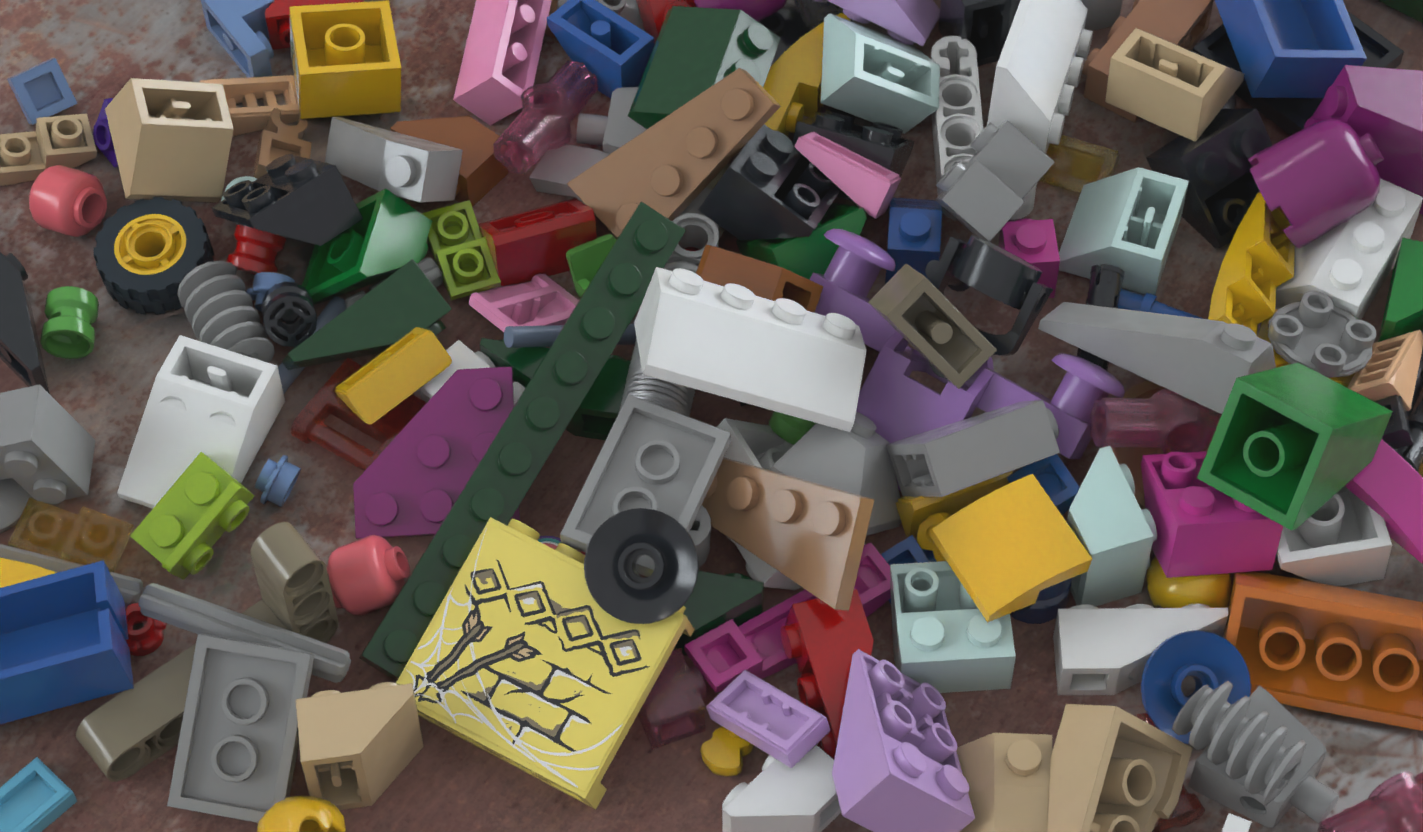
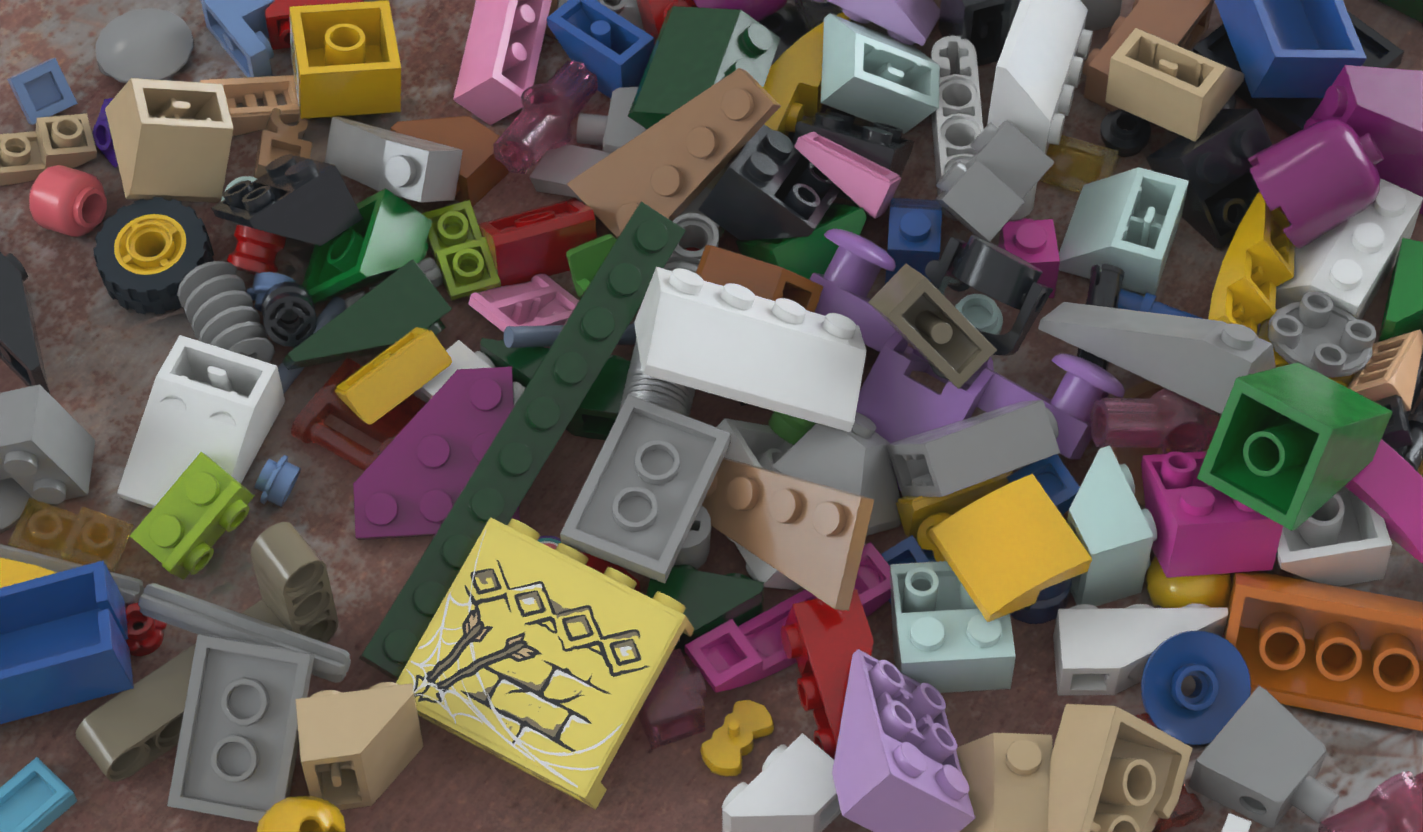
bright green wheel [40,286,99,359] -> none
coral head [327,535,410,616] -> none
black dish [584,508,699,624] -> none
lavender plate [706,670,831,768] -> none
light grey piece [1172,681,1307,806] -> none
none -> light grey dish [95,8,194,83]
none -> light aqua plate [955,294,1003,335]
none -> black plate [1100,109,1151,157]

